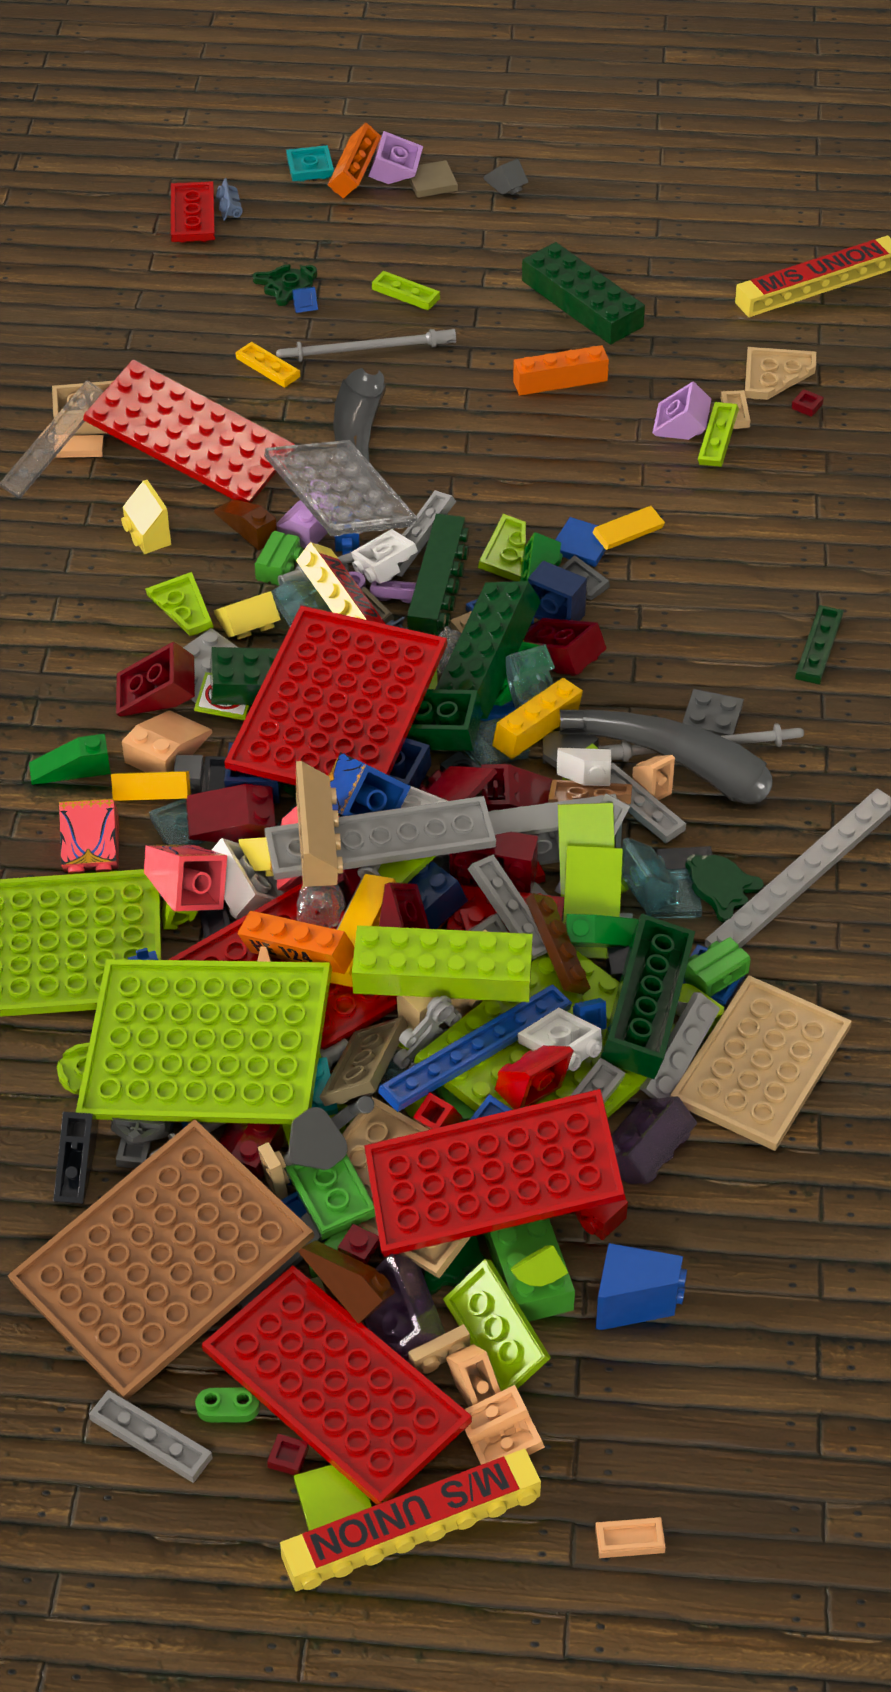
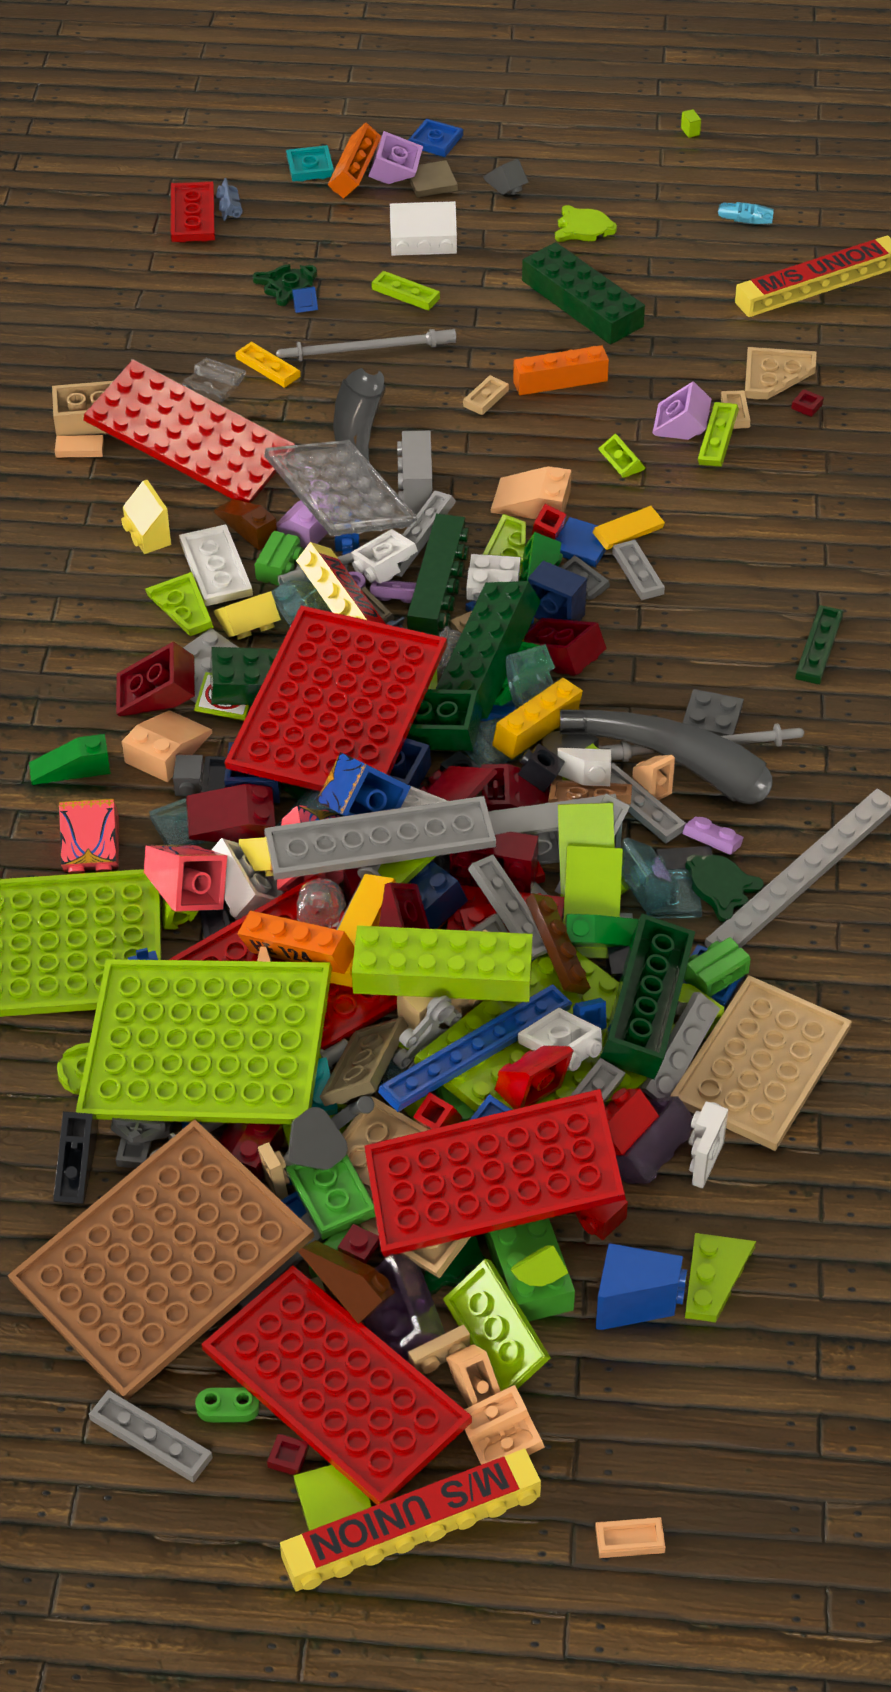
clear tile [0,380,104,499] -> none
yellow tile [111,771,191,801] -> none
tan slope [296,761,343,887] -> none
none -> white plate [179,524,253,606]
none -> clear slope [182,358,246,402]
none -> white slope [390,201,457,256]
none -> light grey brick [397,431,432,516]
none -> blue tile [408,119,463,157]
none -> tan plate [463,375,509,415]
none -> white plate [467,554,520,601]
none -> light nougat slope [491,466,571,519]
none -> black brick [518,743,565,792]
none -> red brick [532,504,567,540]
none -> lime tile [555,205,617,242]
none -> lime slope [598,433,646,478]
none -> red slope [605,1088,659,1155]
none -> light grey plate [612,540,665,600]
none -> lime piece [681,109,701,138]
none -> lavender plate [682,816,744,855]
none -> lime wing [685,1233,756,1322]
none -> white plate [689,1101,728,1189]
none -> medium azure hinge [718,202,774,224]

